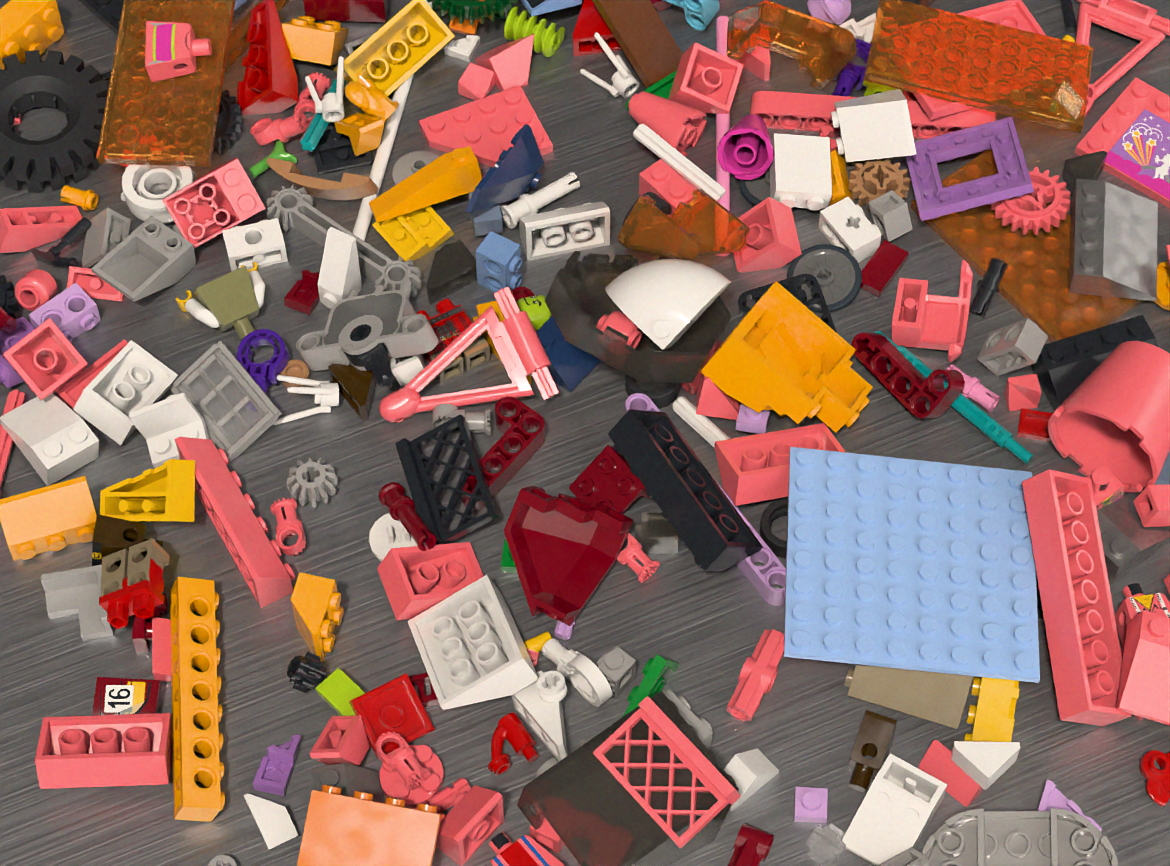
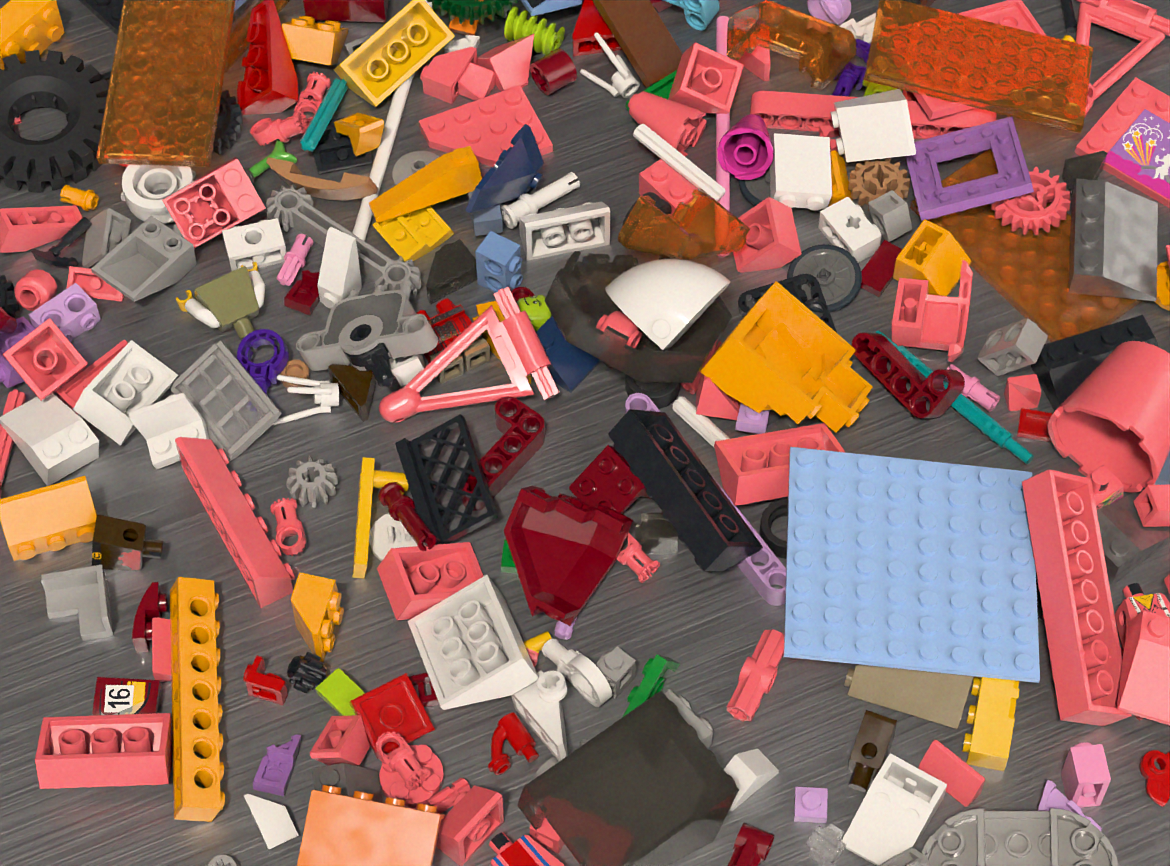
hips [99,538,170,629] -> none
yellow wedge [100,459,195,522] -> none
coral torso [145,21,212,82] -> none
white plant [305,56,345,122] -> none
light orange animal [345,73,399,121] -> none
light grey connector [433,404,491,435] -> none
coral fence [593,696,741,849] -> none
white slope [951,741,1020,790] -> none
black pin [969,258,1009,318] -> none
clear yellow slope [1049,80,1085,122] -> none
none -> red bracket [243,655,288,706]
none -> bright pink axle [277,234,314,286]
none -> yellow piece [352,457,408,579]
none -> coral slope [420,47,478,104]
none -> dark red piece [530,48,577,95]
none -> light orange slope [893,219,971,296]
none -> bright pink brick [1061,742,1111,808]

